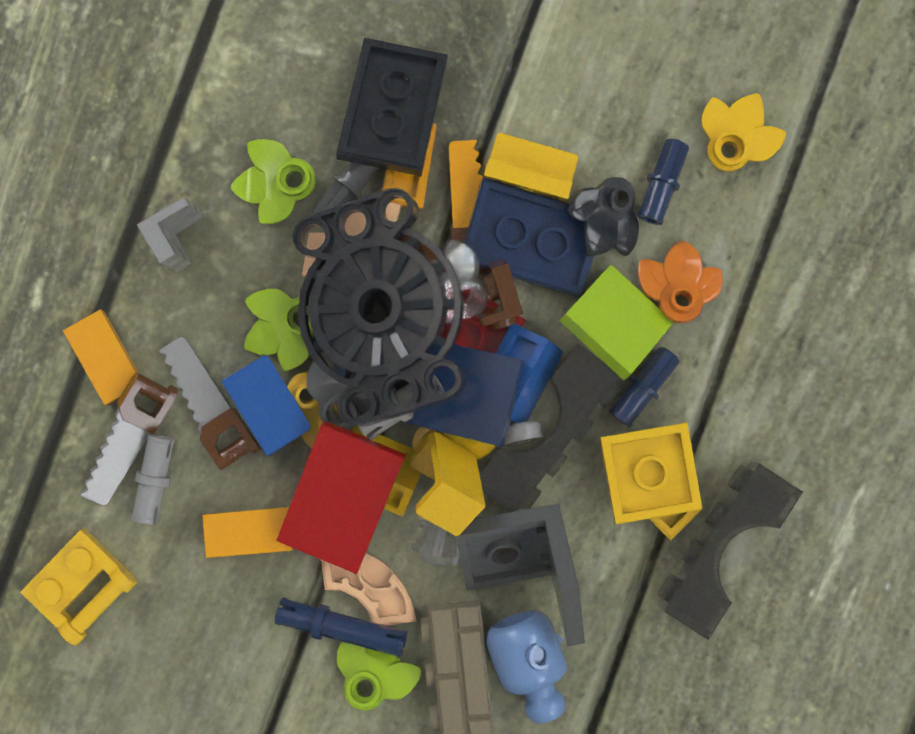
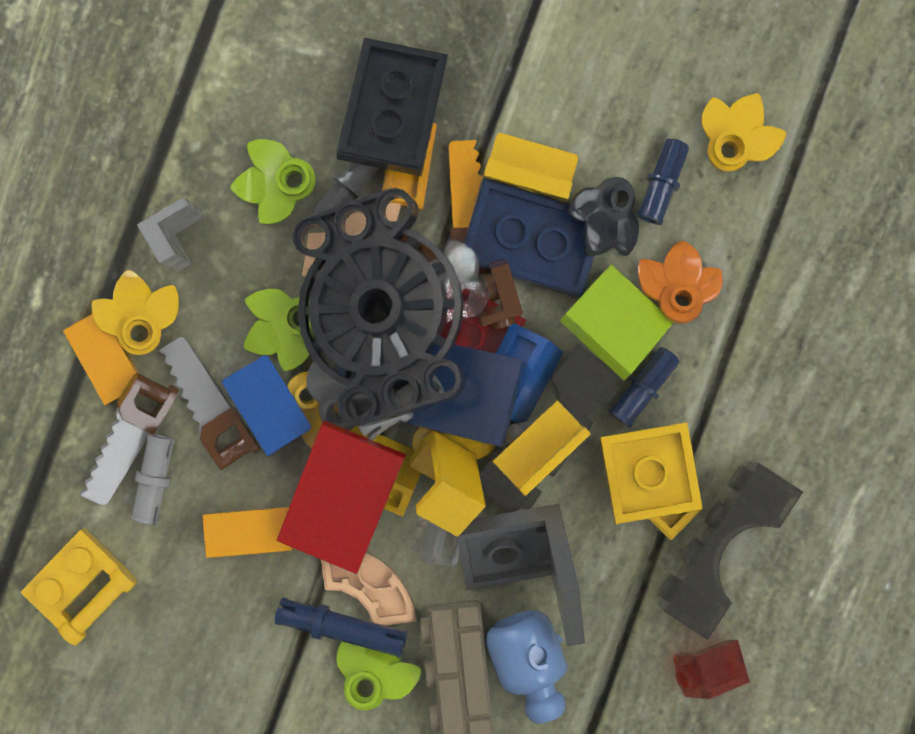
none -> yellow plate [92,270,179,355]
none -> yellow panel [492,400,591,496]
none -> clear red bracket [673,640,750,699]

